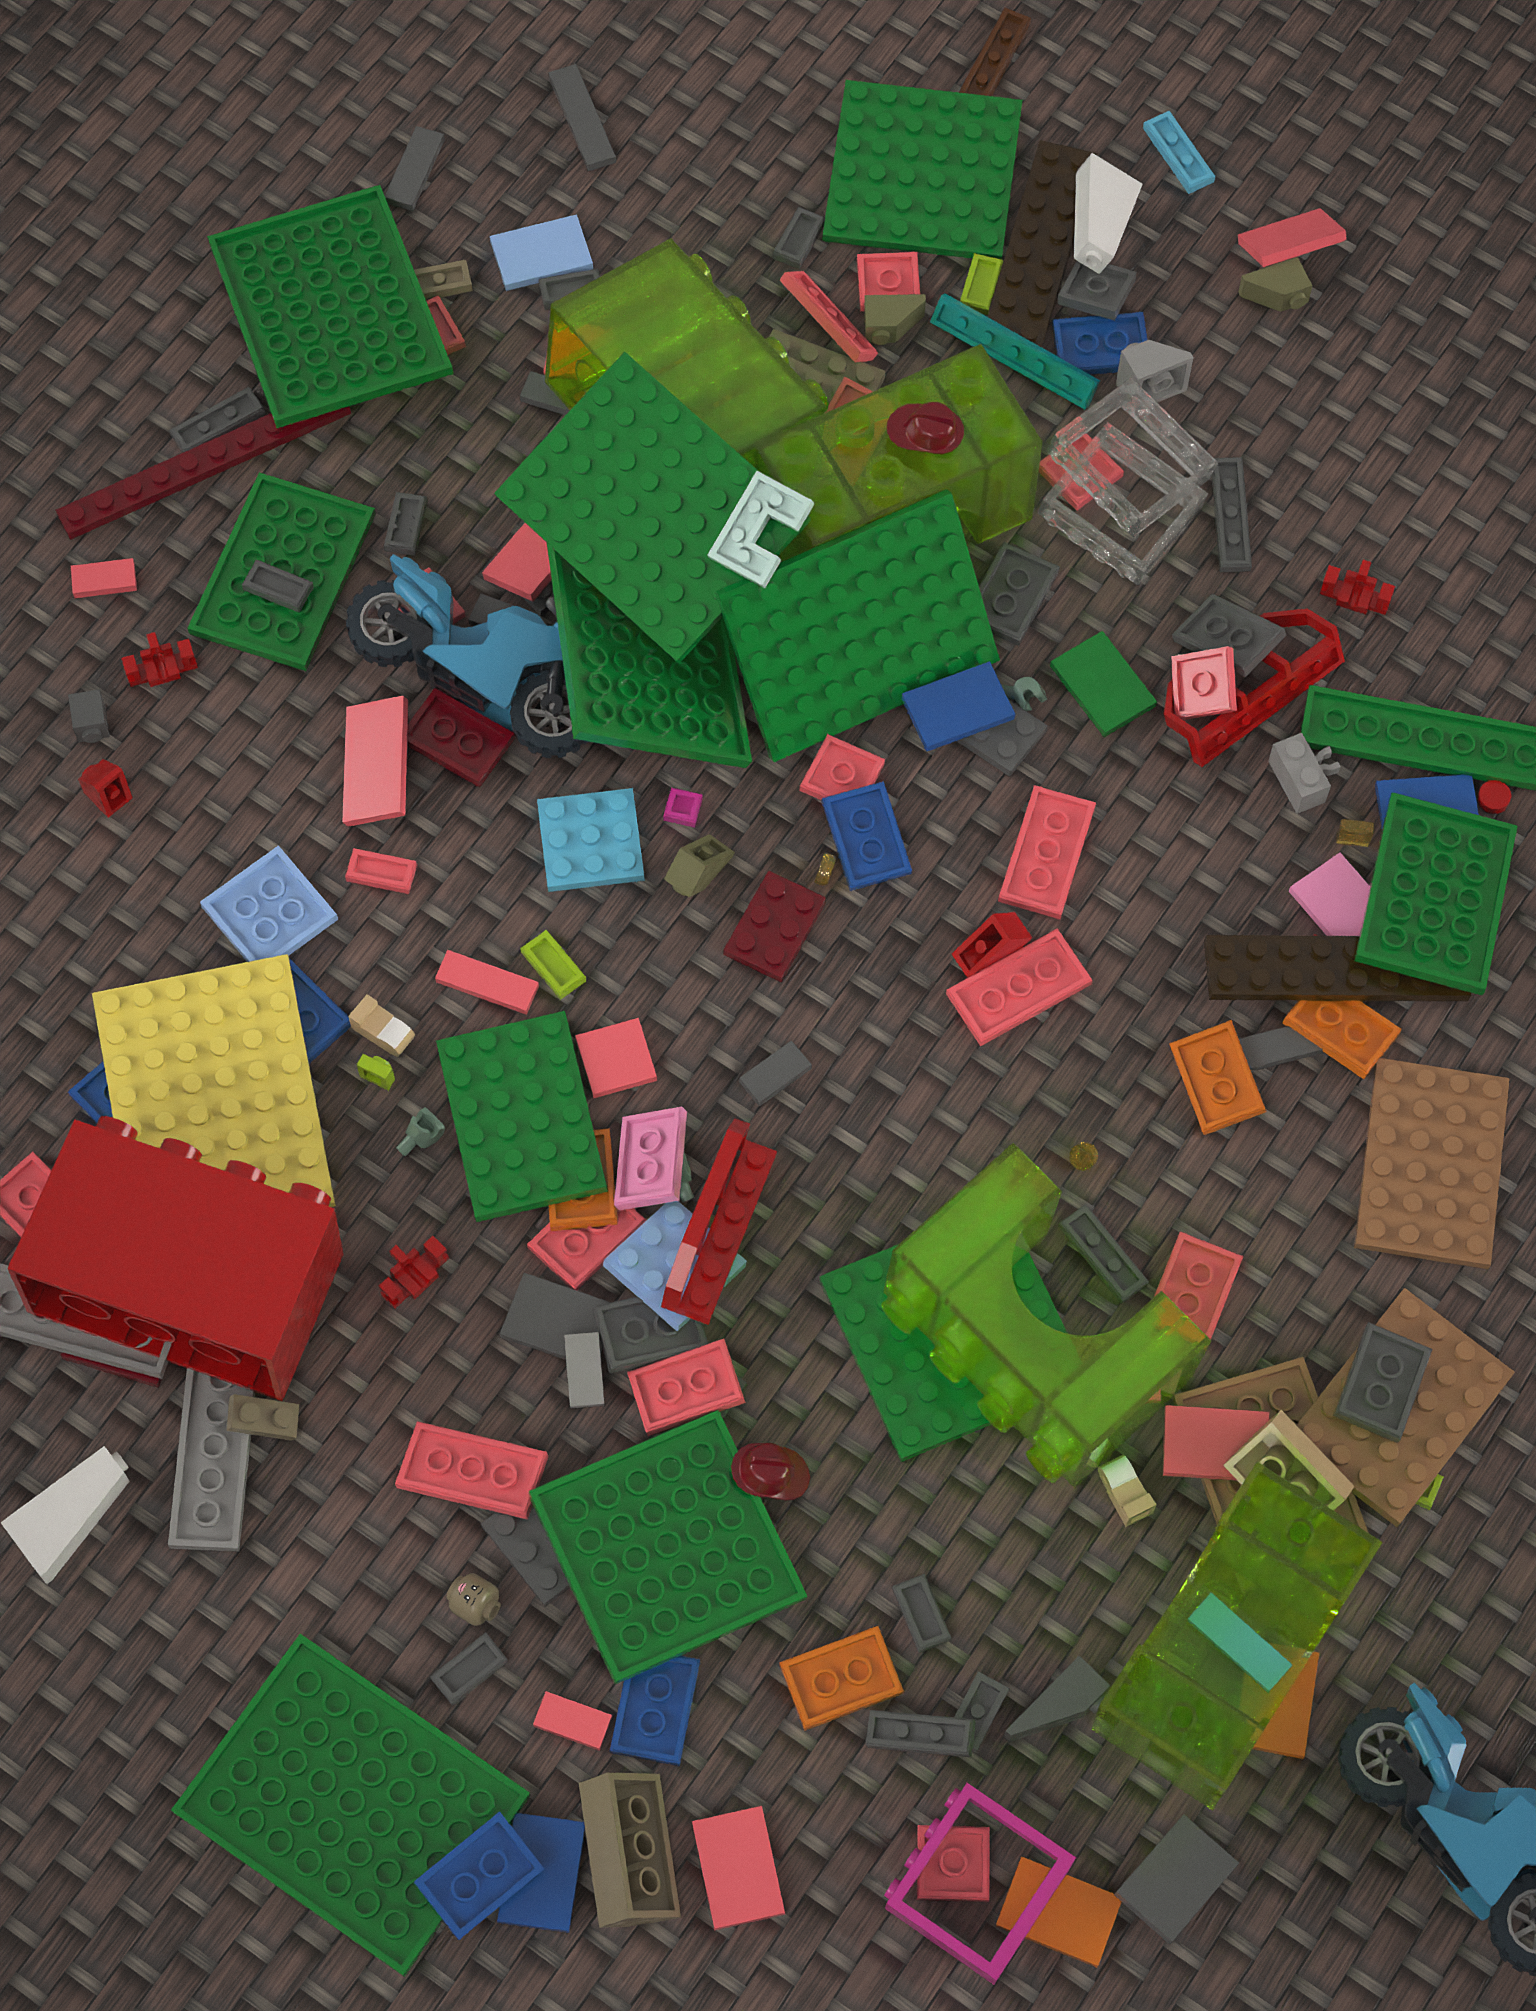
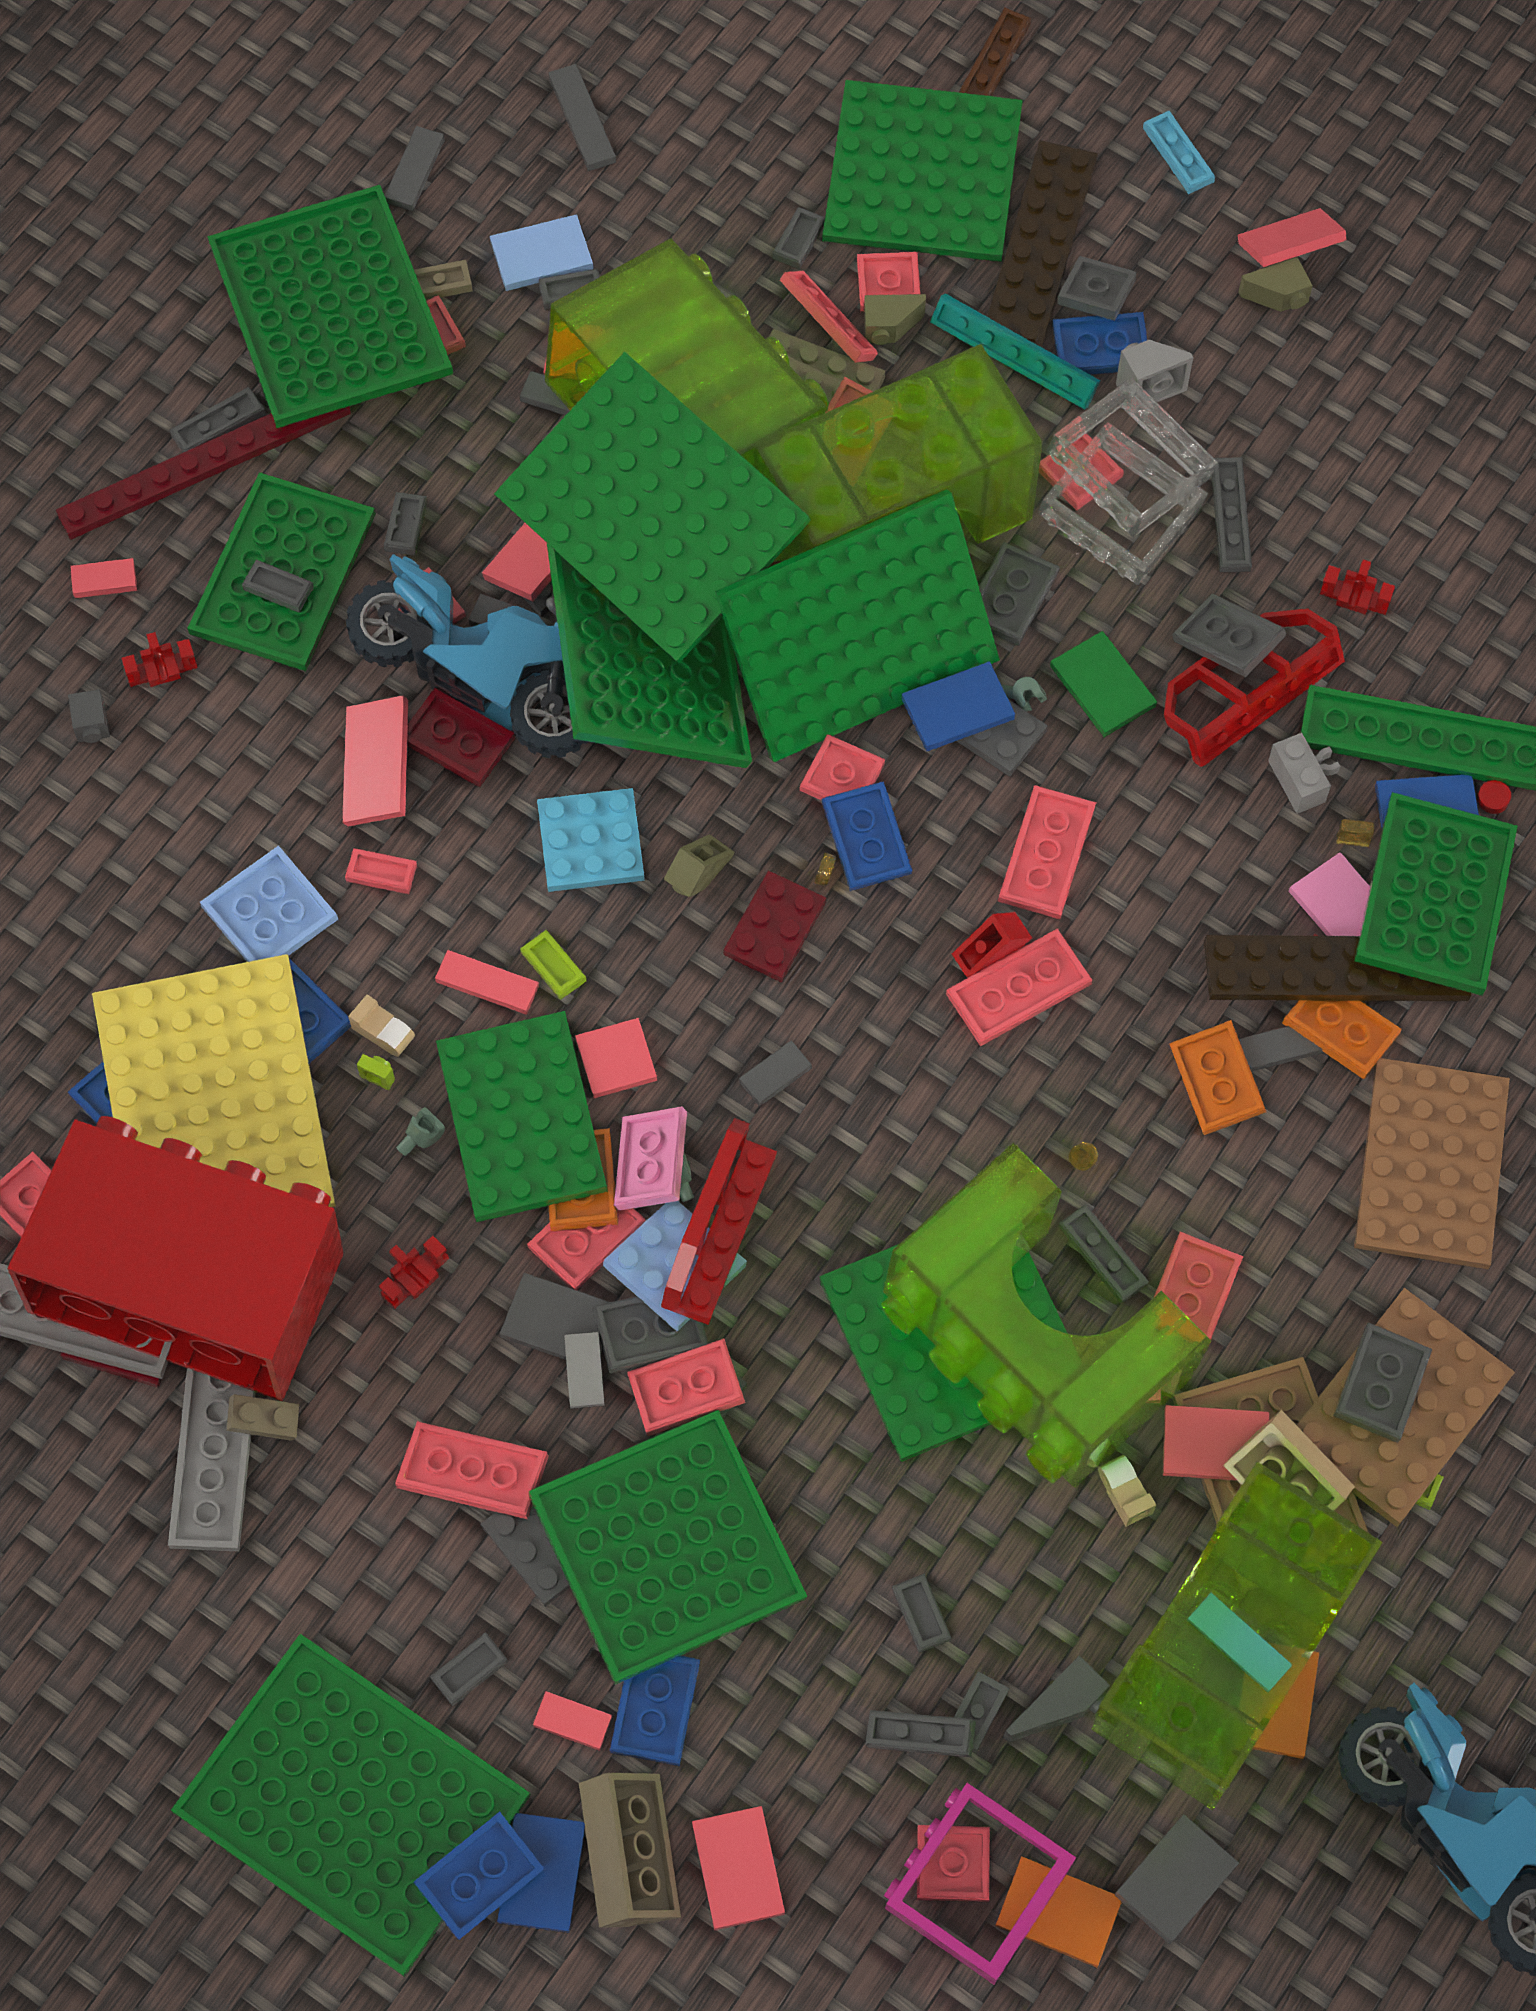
white slope [1,1446,130,1584] -> none
red slope [78,759,133,818] -> none
dark tan head [447,1573,501,1626] -> none
dark pink tile [663,788,703,828] -> none
light aqua plate [707,471,814,588] -> none
dark red piece [731,1442,810,1500] -> none
orange tile [779,1626,904,1731] -> none
dark red piece [887,402,964,454] -> none
lime tile [960,253,1004,315] -> none
white slope [1074,153,1142,274] -> none
coral tile [1171,646,1237,720] -> none

